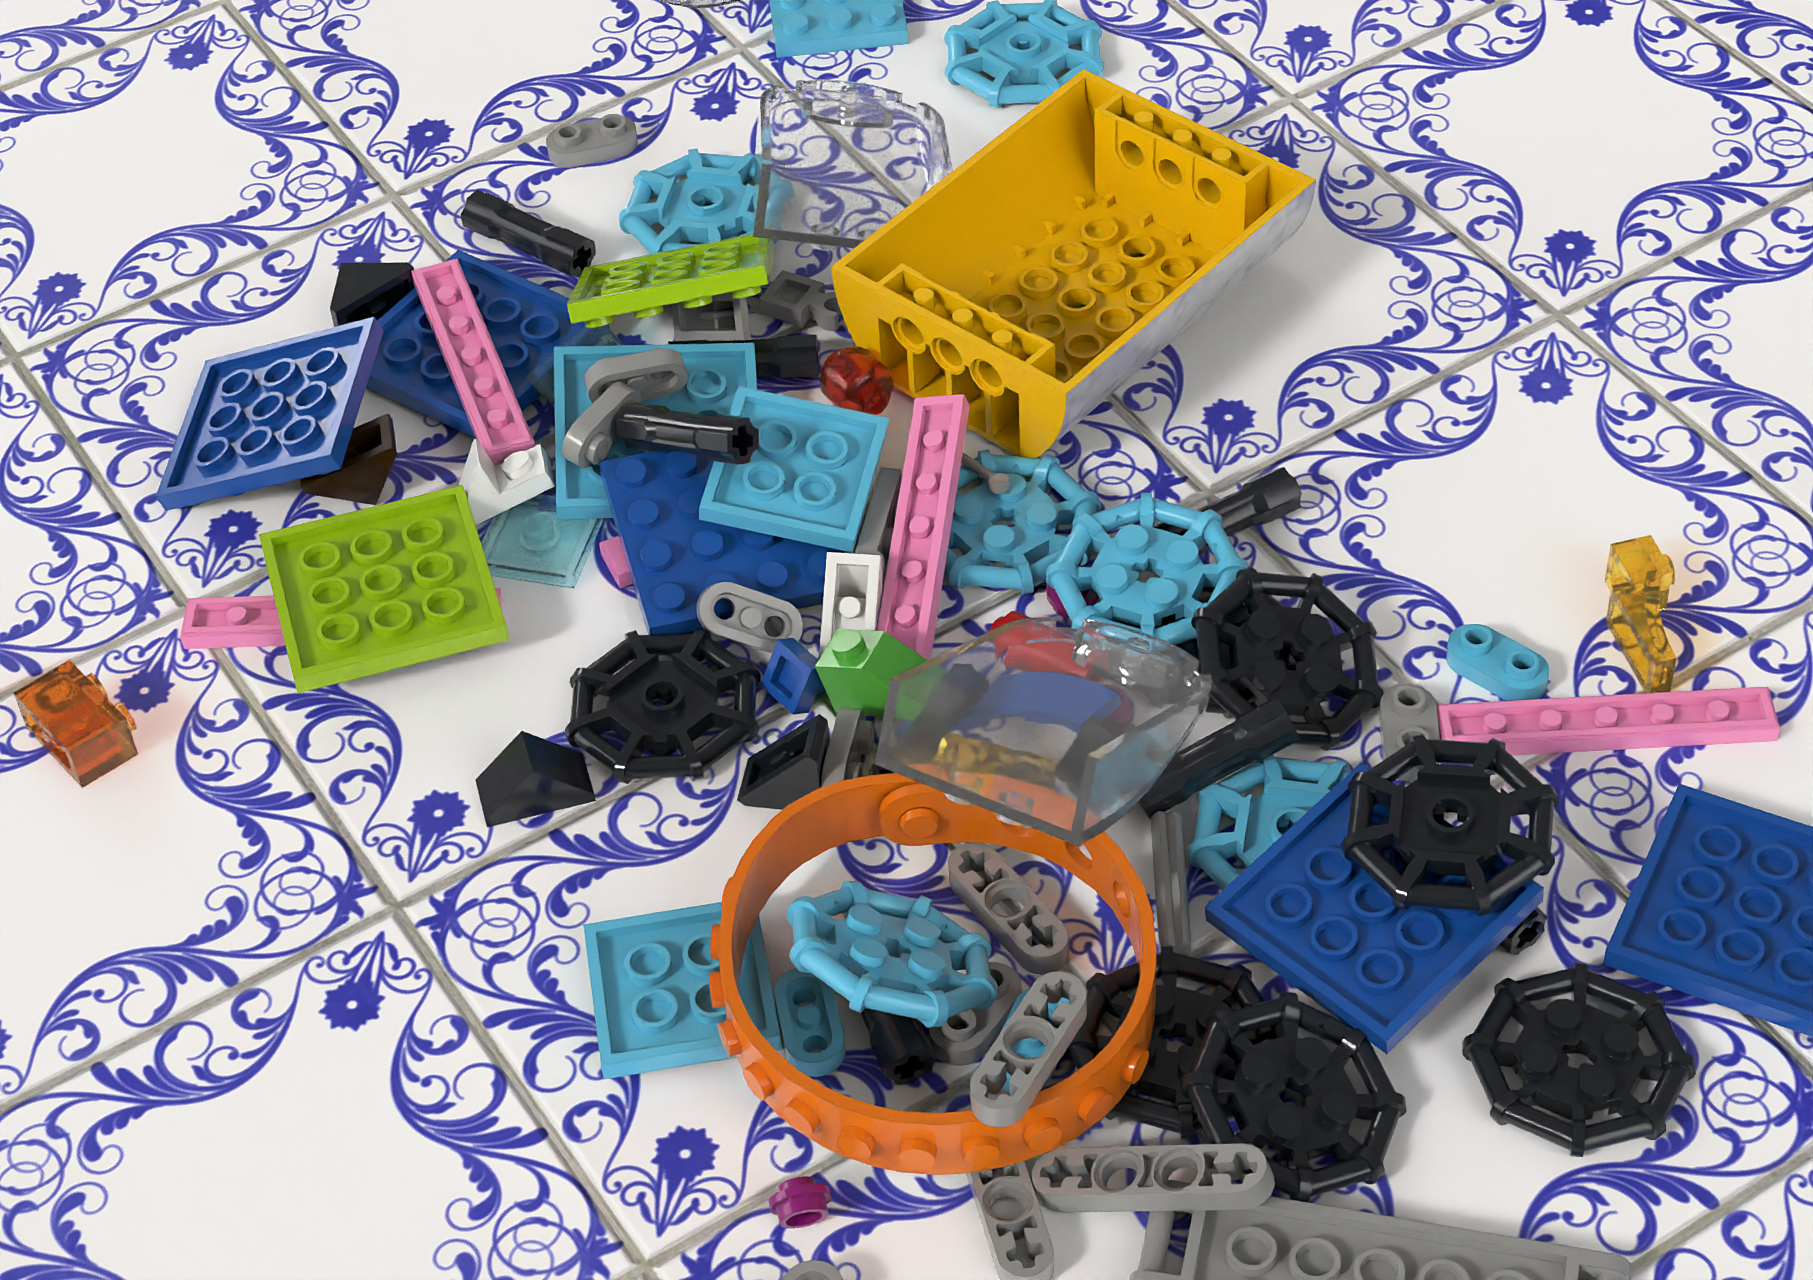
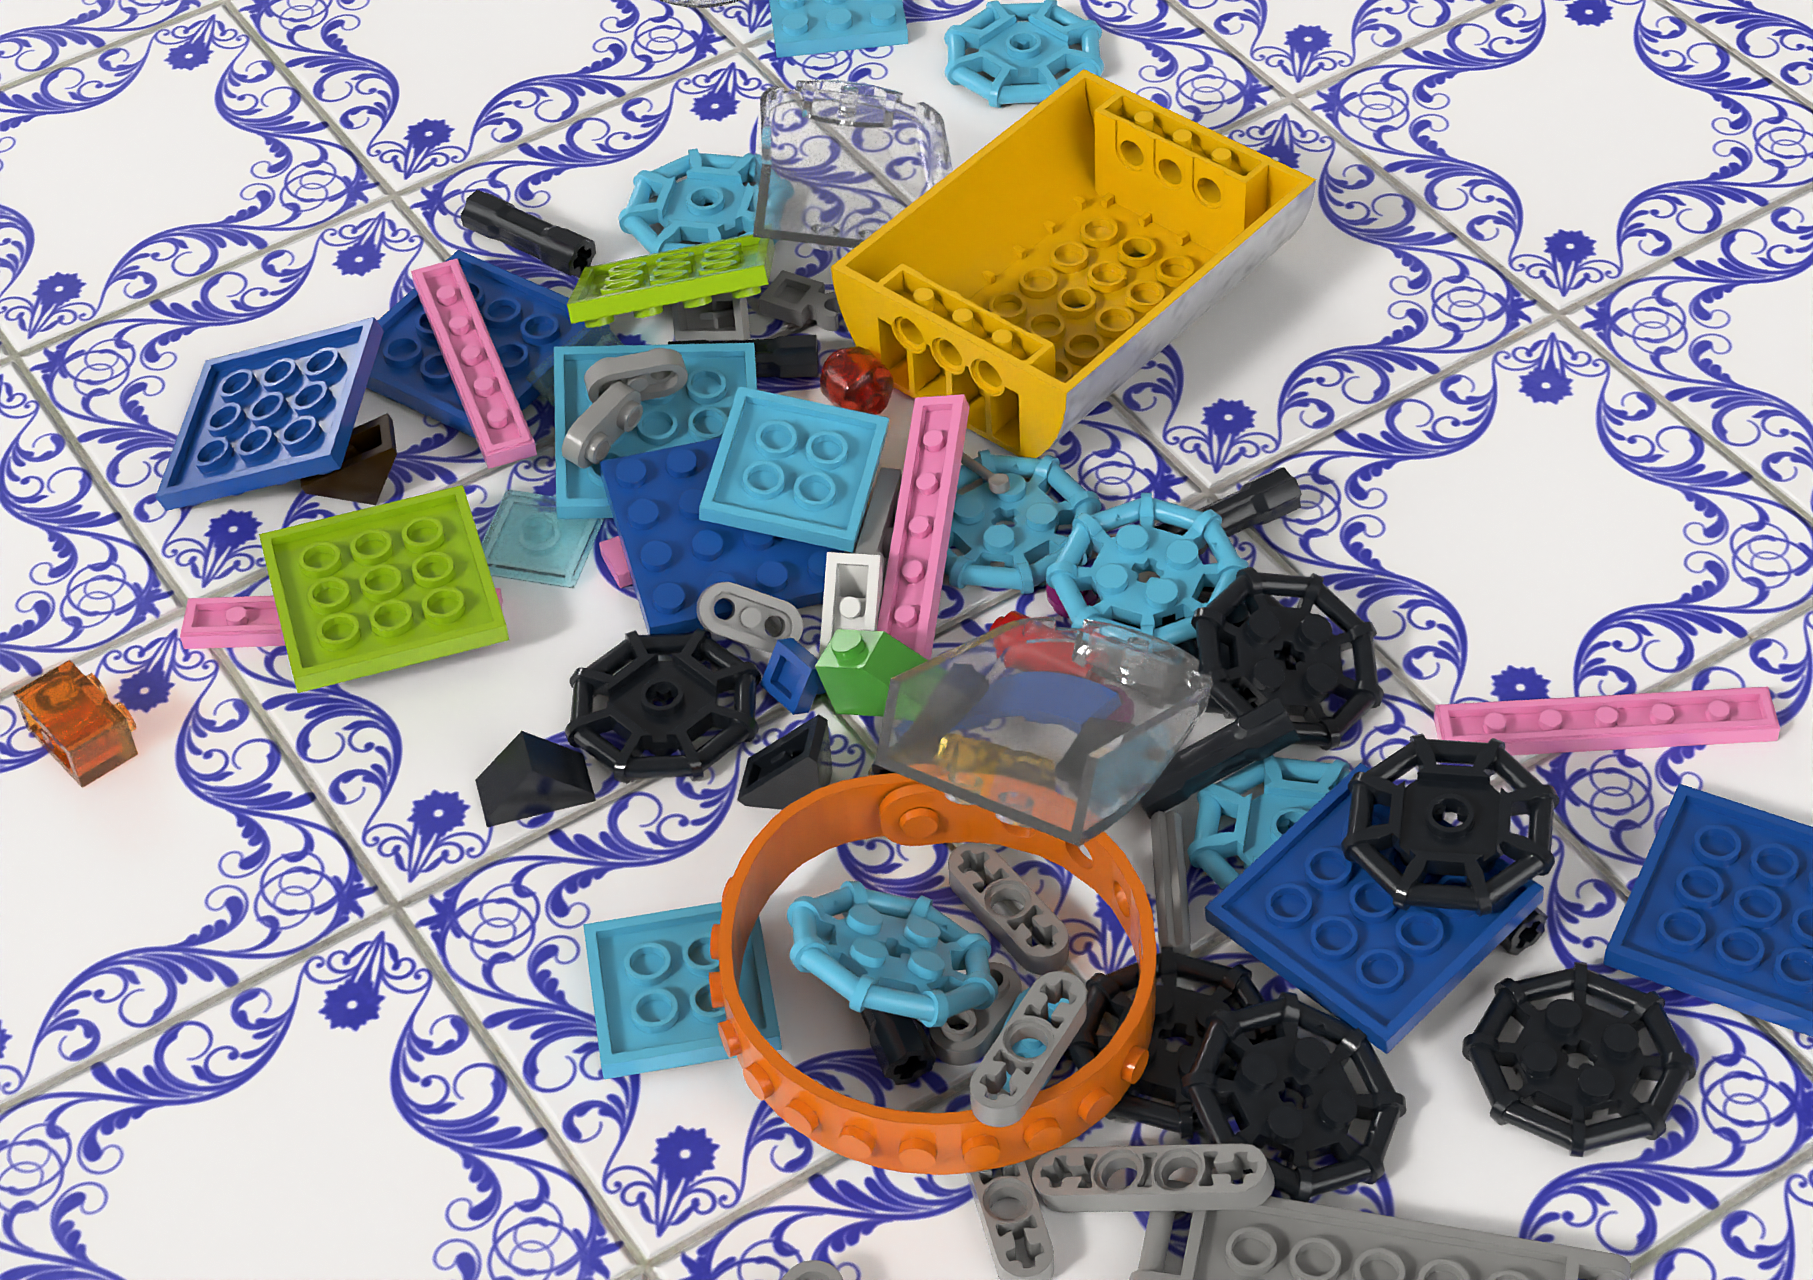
black slope [330,262,415,327] -> none
white slope [458,439,555,525] -> none
light grey plate [546,114,638,168] -> none
black axle [616,402,759,464] -> none
magenta plate [768,1176,832,1229] -> none
medium azure plate [774,968,846,1077] -> none
light grey plate [821,707,874,787] -> none
light grey plate [1379,684,1440,782] -> none
medium azure plate [1446,624,1549,701] -> none
clear yellow slope [1605,535,1677,693] -> none

